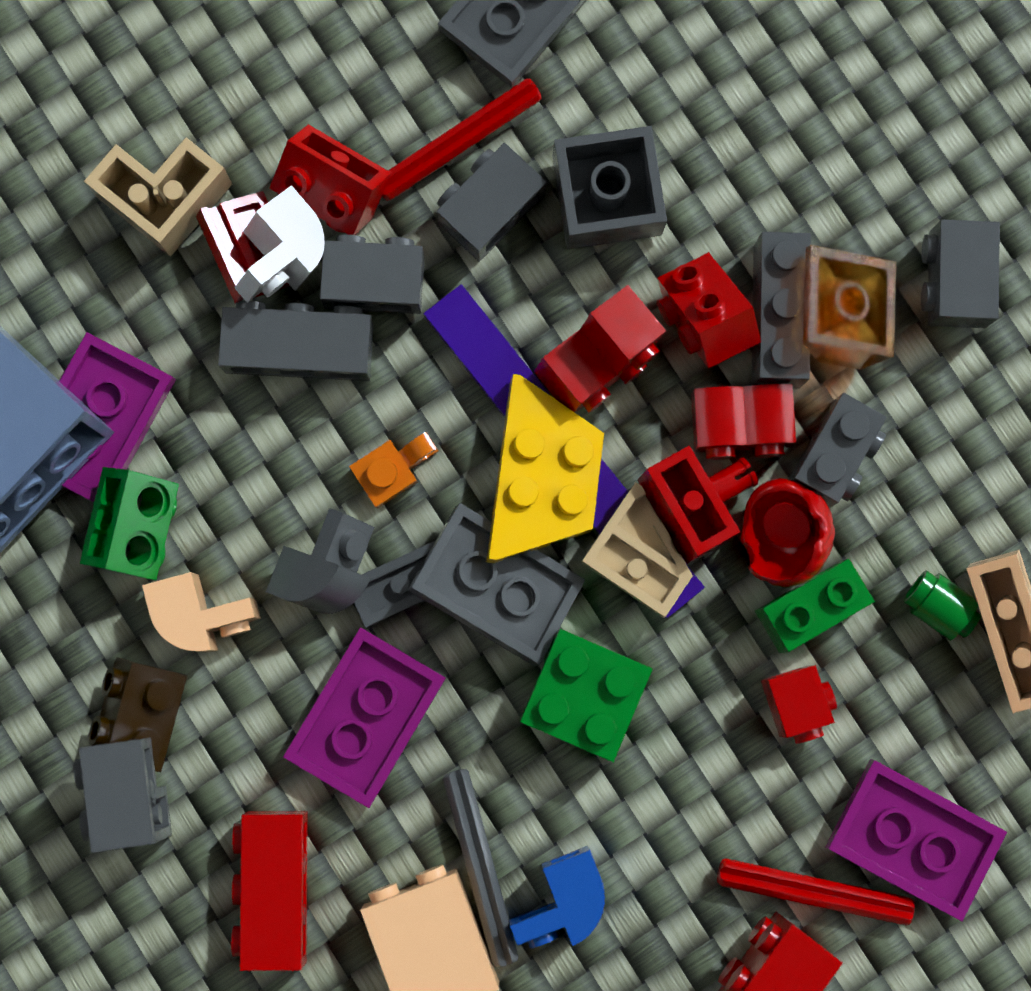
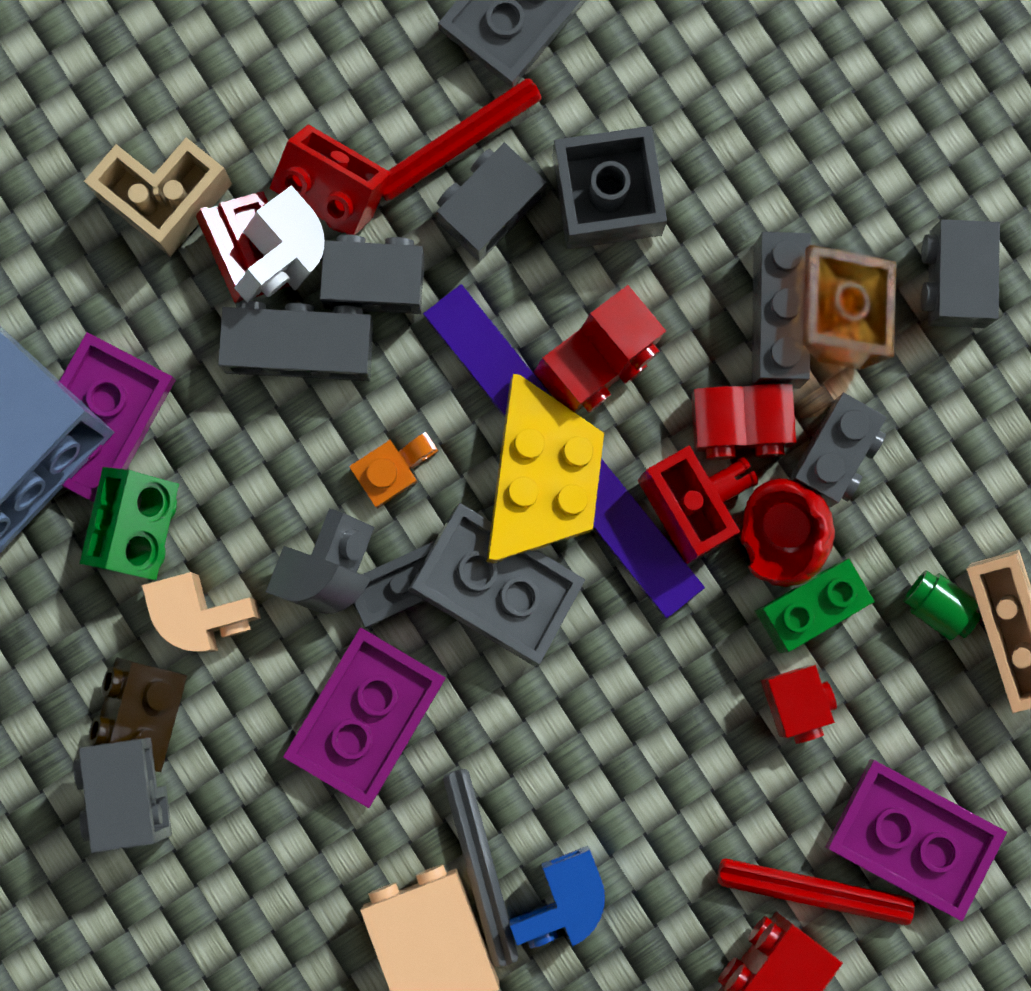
red brick [231,811,308,971] -> none
green brick [519,629,653,762] -> none
tan wing [581,482,693,618] -> none
red brick [657,252,761,368] -> none

